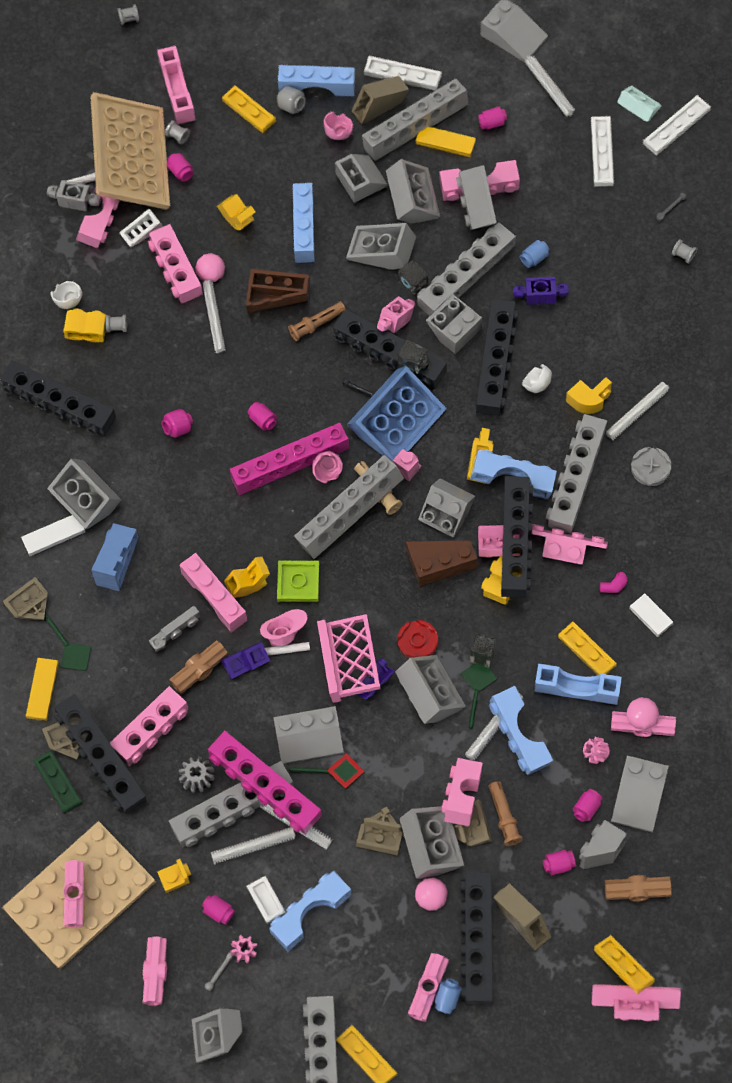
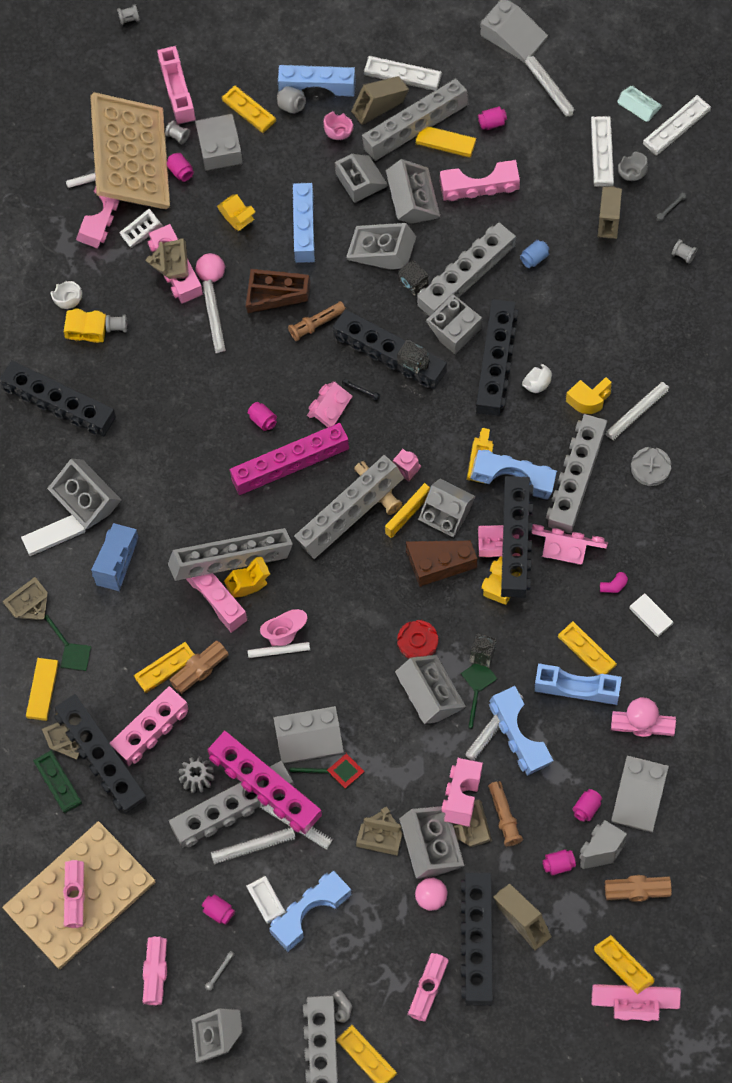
light grey piece [47,180,101,211] -> none
light grey hinge [149,606,200,652] -> none
yellow bracket [158,859,191,893] -> none
dark pink head [162,409,193,438] -> none
dark purple slope [221,642,270,679] -> none
bright pink gear [230,935,257,963] -> none
lime plate [277,561,319,602] -> none
bright pink hair [312,451,343,483] -> none
bright pink fence [317,614,381,703] -> none
medium blue slope [347,366,447,462] -> none
dark purple hinge [354,659,395,700] -> none
bright pink piece [377,296,415,334] -> none
medium blue brick [435,979,462,1014] -> none
light grey slope [456,165,497,230] -> none
dark purple piece [513,277,569,305] -> none
bright pink gear [583,737,610,764] -> none
none -> yellow tile [133,642,195,694]
none -> dark tan slope [145,239,189,279]
none -> light grey brick [168,528,293,581]
none -> light grey slope [195,114,243,171]
none -> bright pink bracket [307,382,352,427]
none -> light grey arm [333,990,352,1023]
none -> yellow tile [385,483,430,538]
none -> dark tan slope [598,186,622,239]
none -> light grey hair [618,152,647,181]

